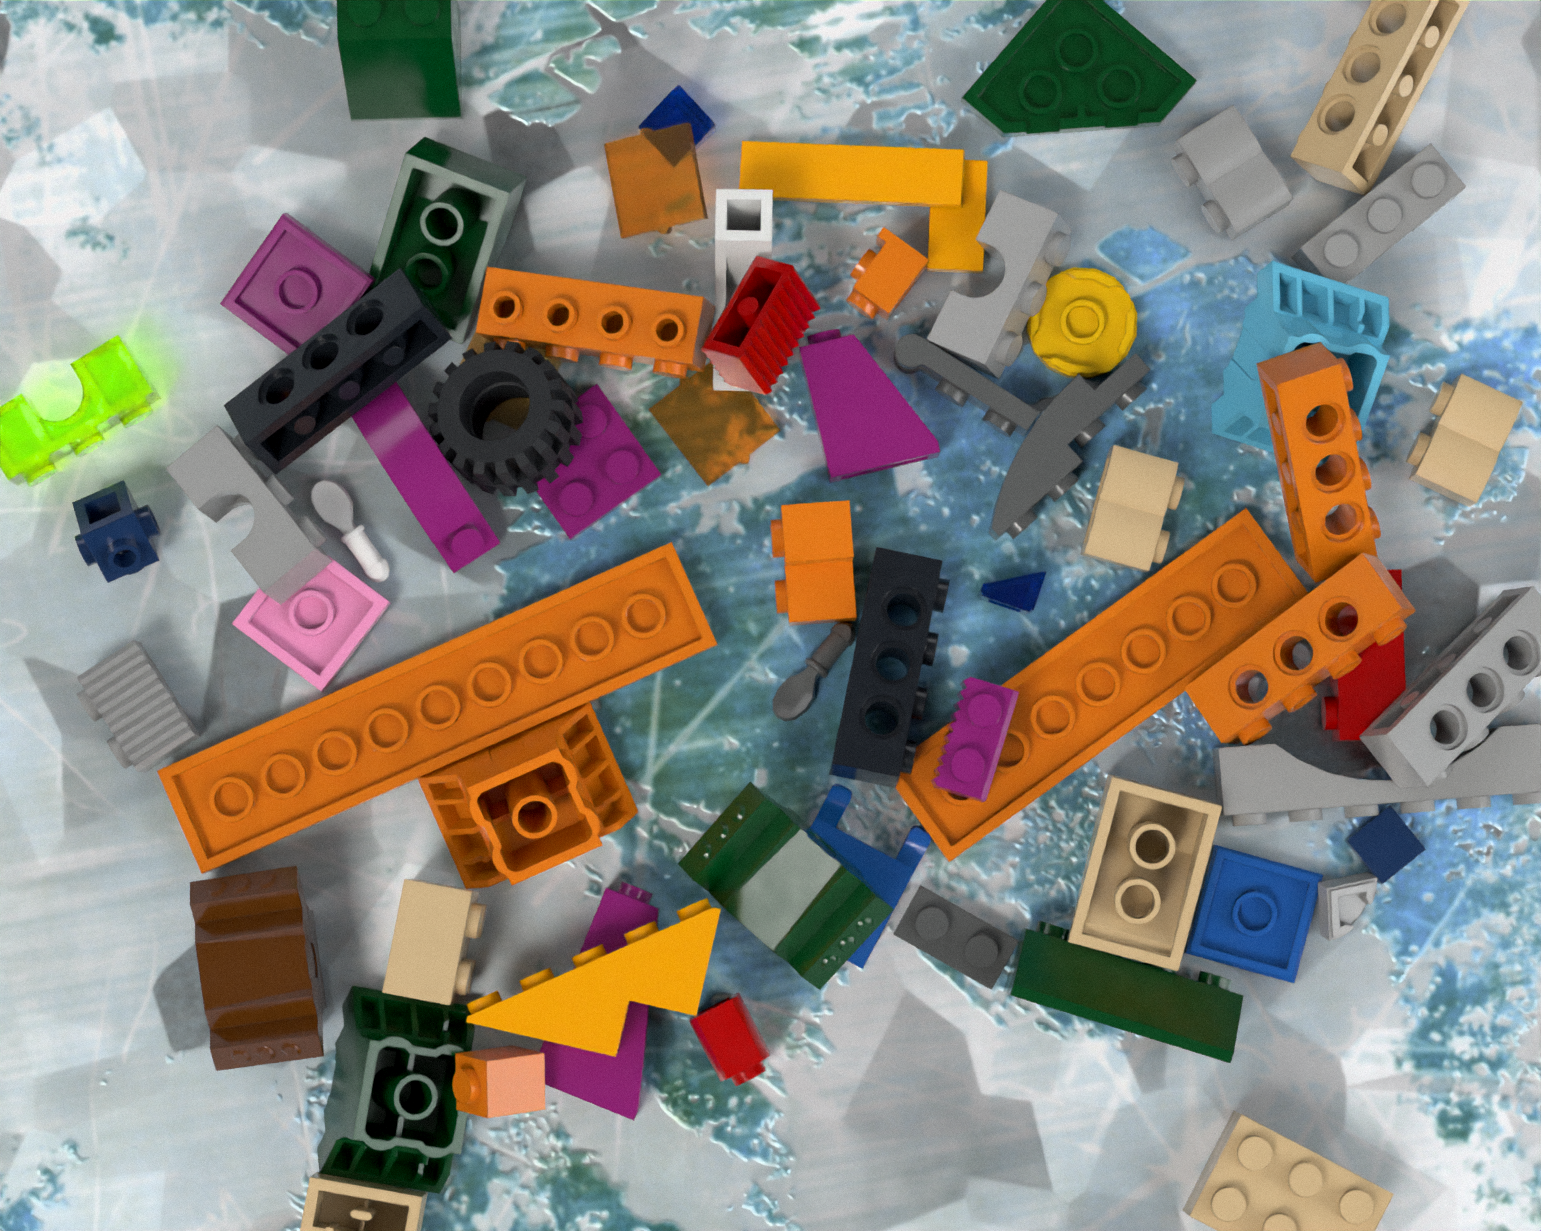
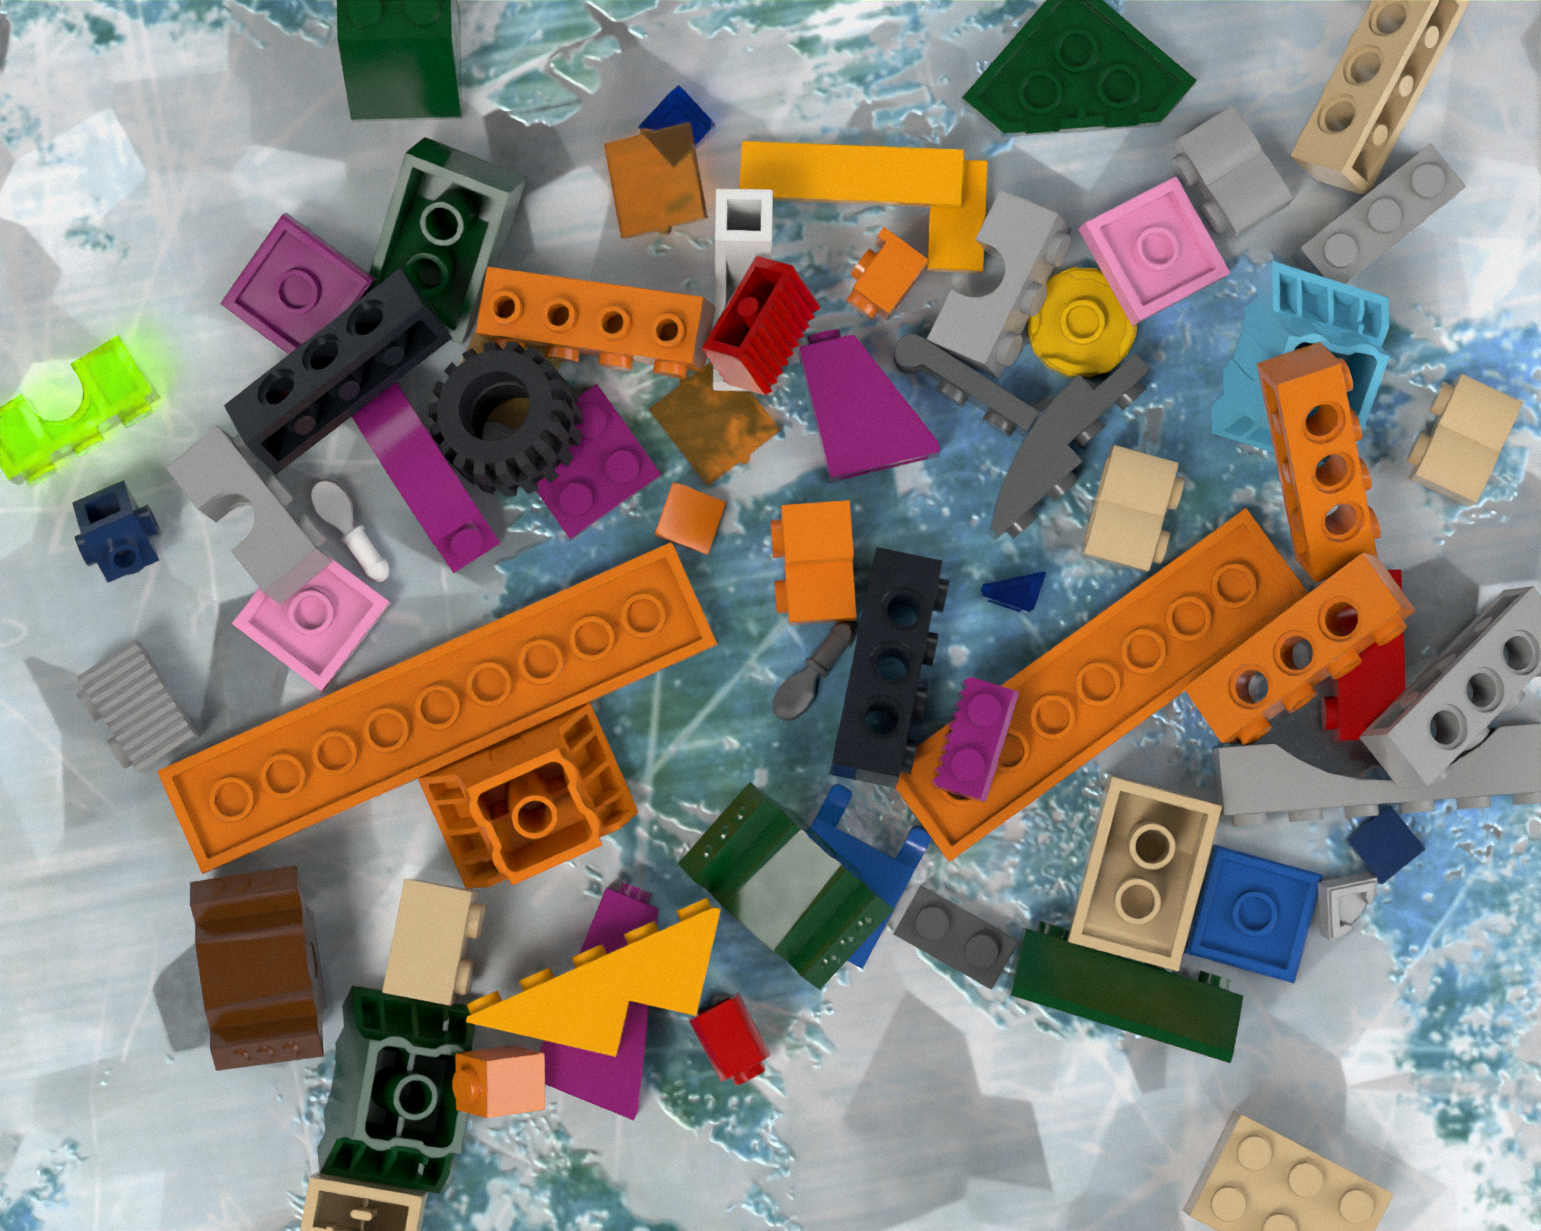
none -> orange slope [655,481,726,555]
none -> bright pink plate [1078,176,1230,326]

